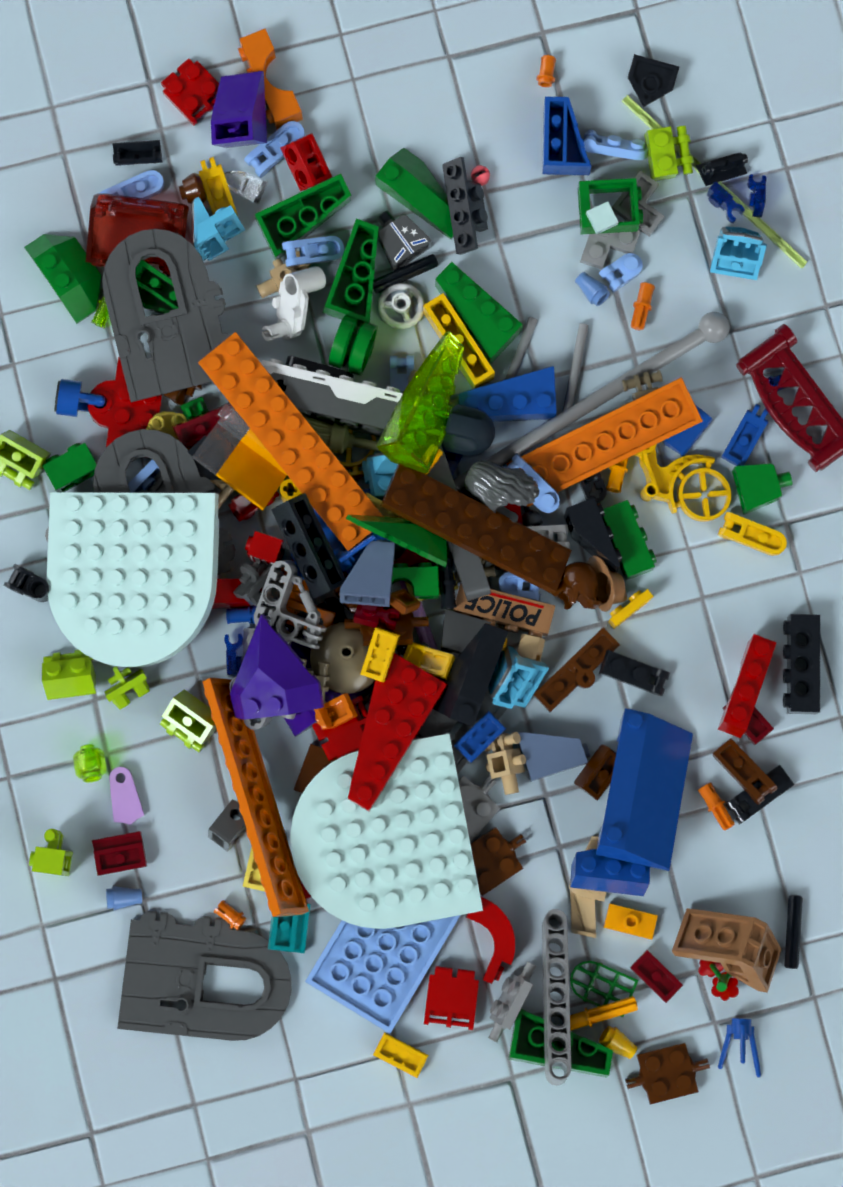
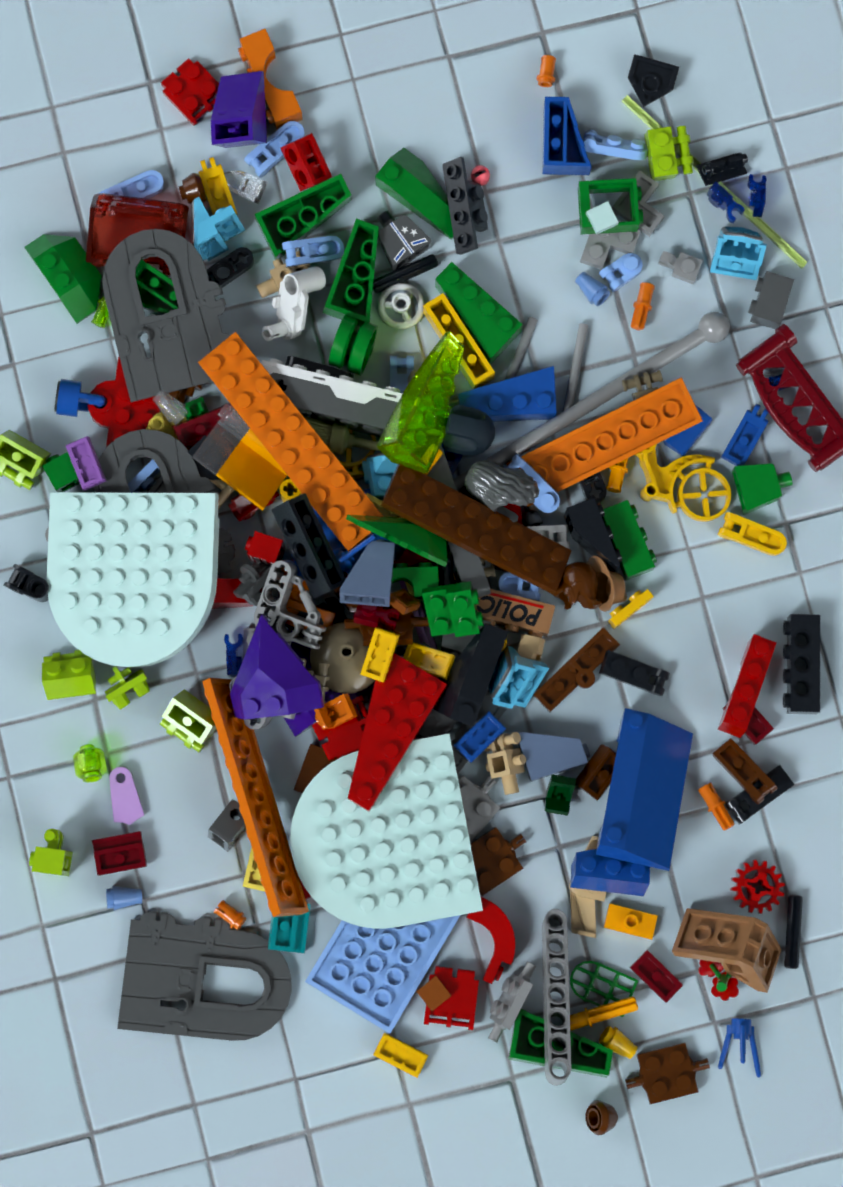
black hinge [113,140,163,166] -> none
blue pin [226,605,257,624] -> none
none -> medium lavender plate [65,436,107,491]
none -> clear cone [152,389,189,425]
none -> black beam [207,247,254,288]
none -> dark orange tile [416,976,451,1011]
none -> green plate [422,581,484,637]
none -> dark green bracket [544,774,576,816]
none -> reddish brown cone [585,1100,618,1136]
none -> light grey plate [658,251,703,284]
none -> red gear [730,860,785,914]
none -> dark grey brick [748,271,794,329]

